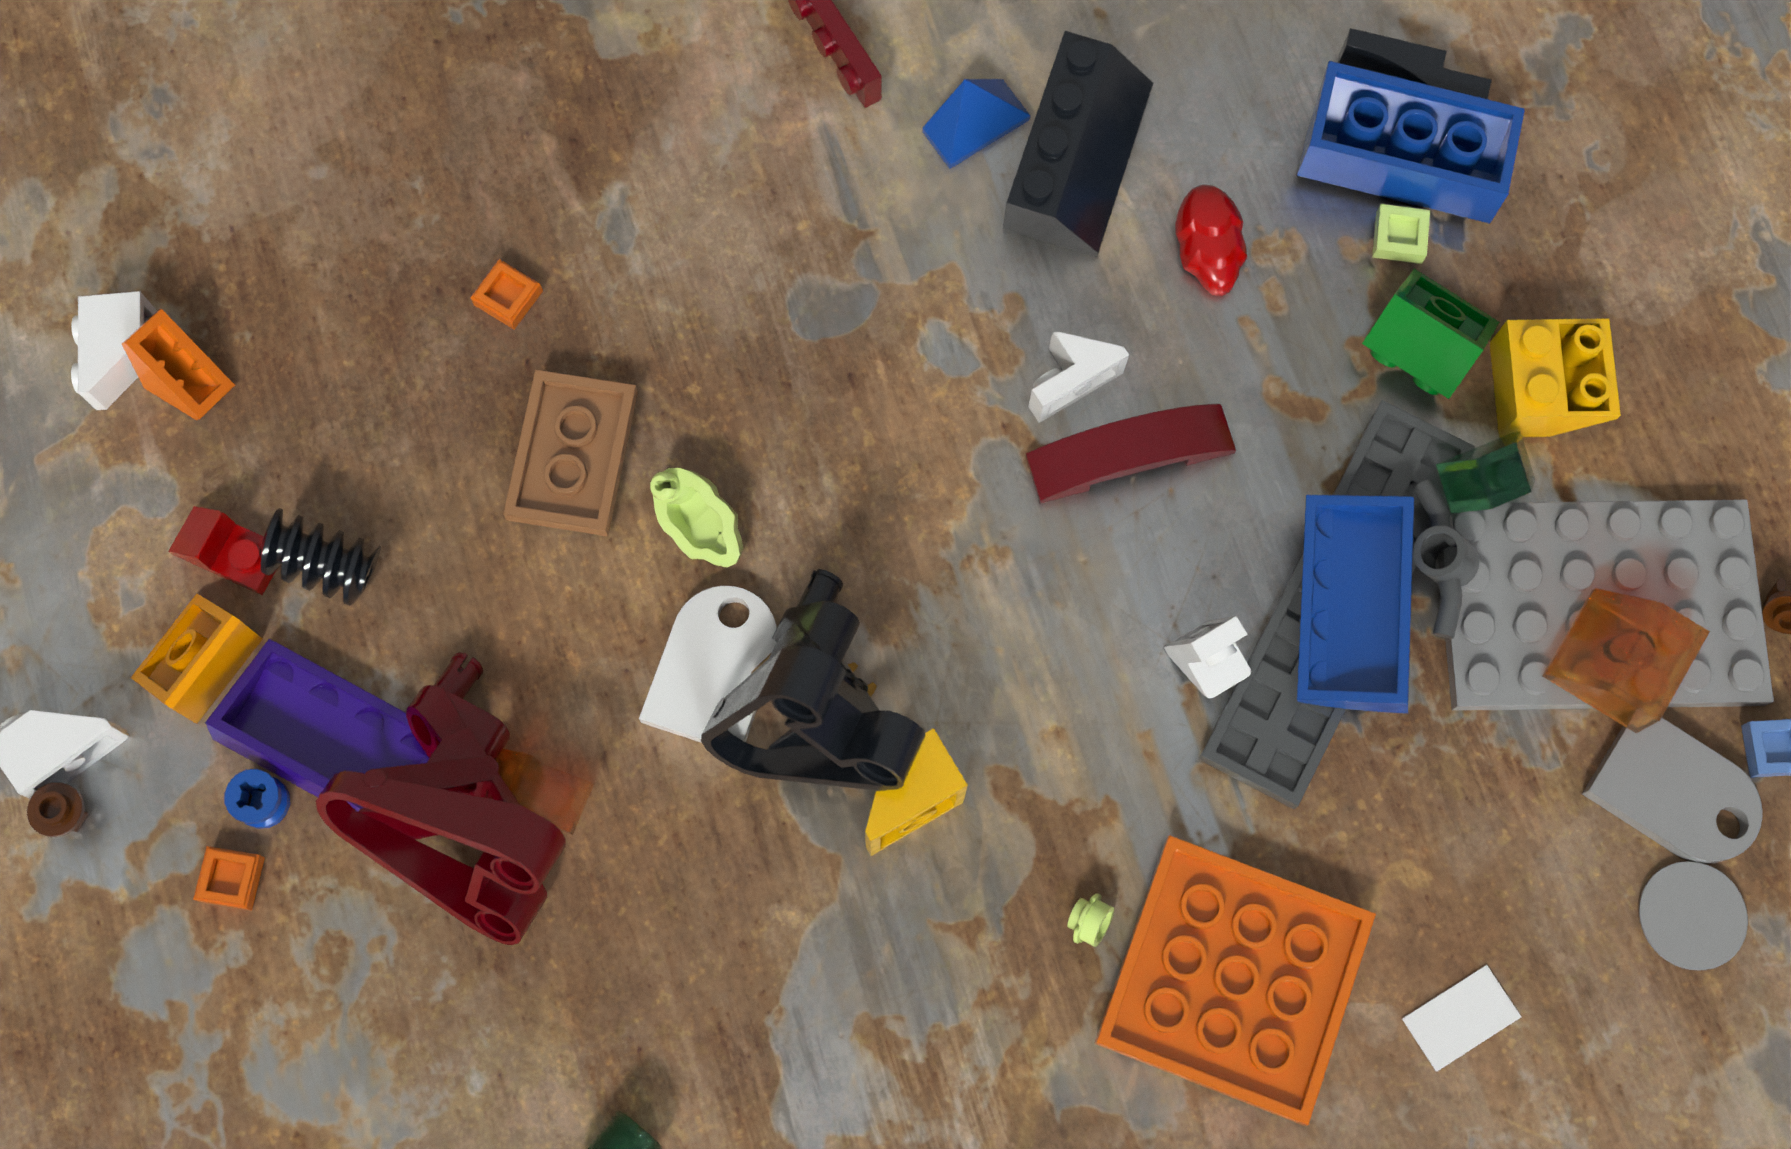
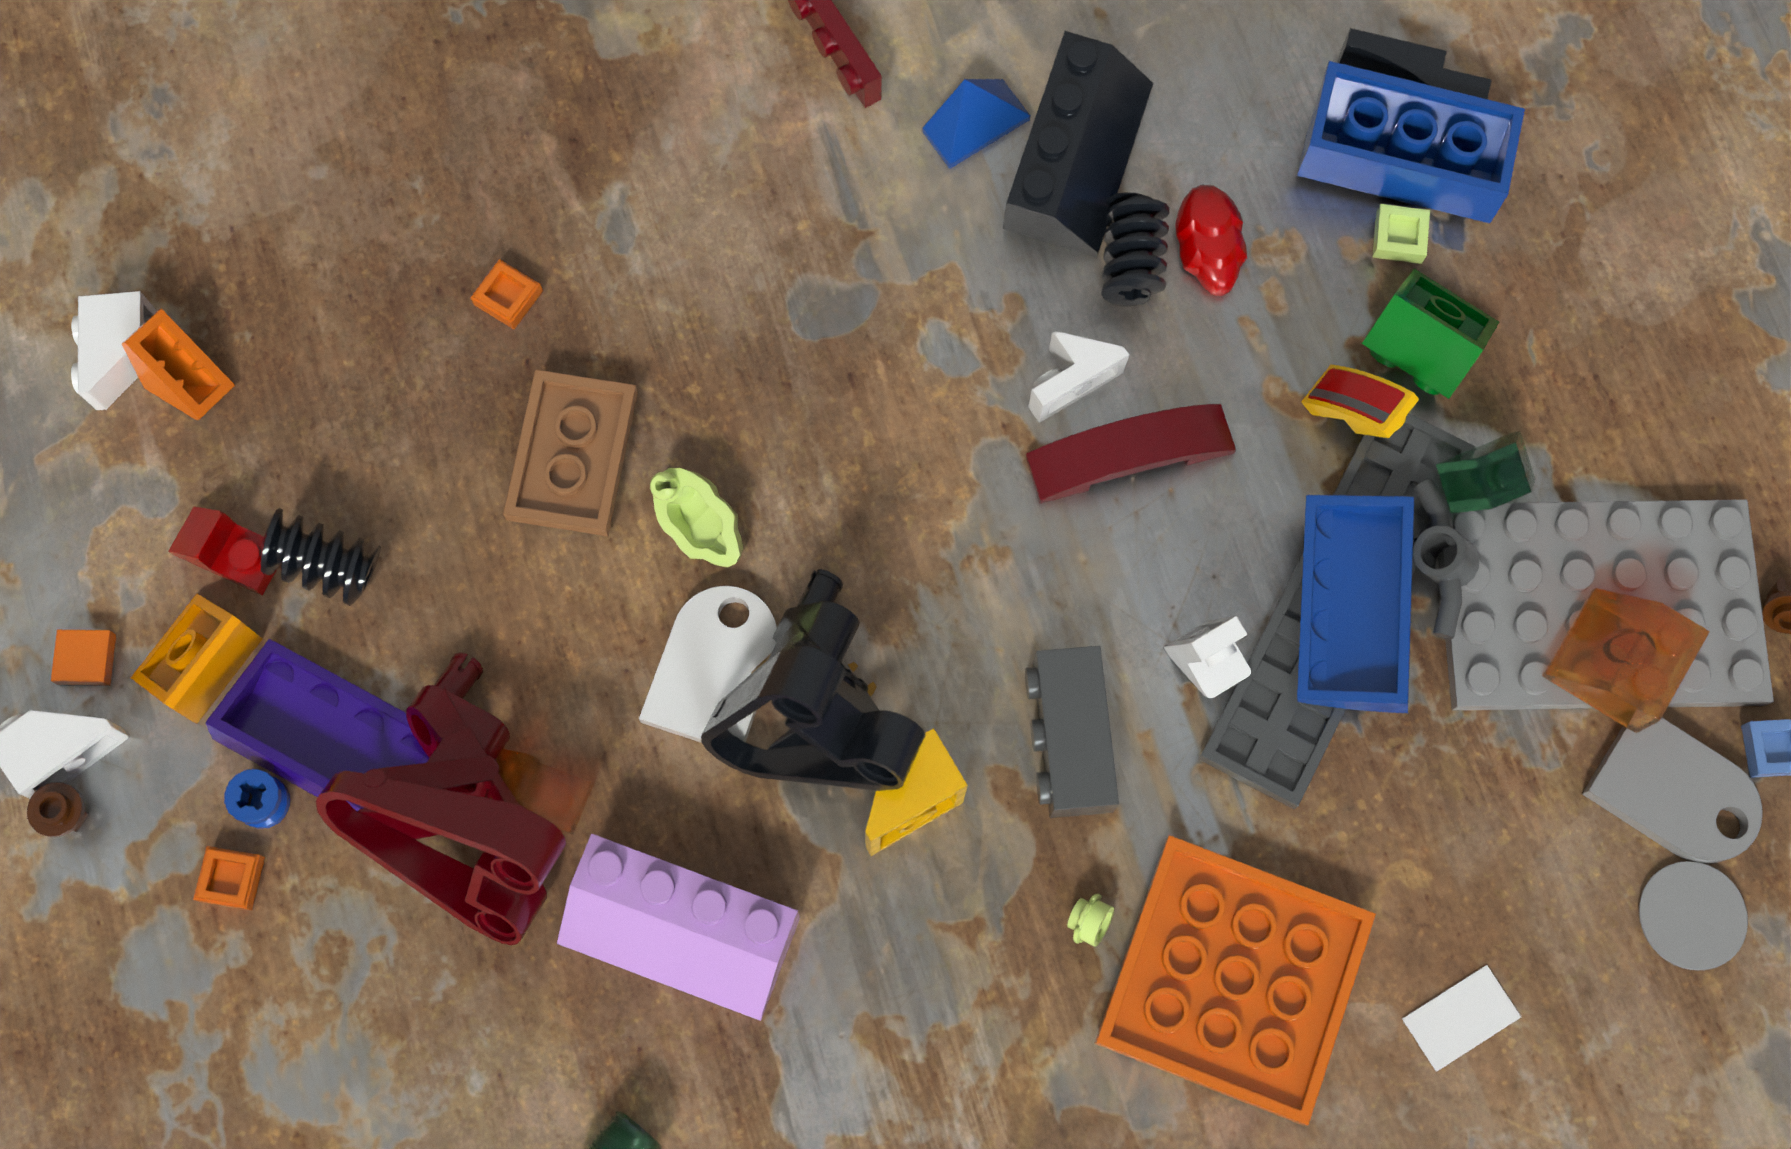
yellow slope [1489,318,1621,438] -> none
none -> orange tile [51,629,116,686]
none -> lavender slope [557,834,800,1021]
none -> dark grey brick [1025,645,1119,818]
none -> black piece [1101,192,1170,306]
none -> slope [1301,364,1419,438]

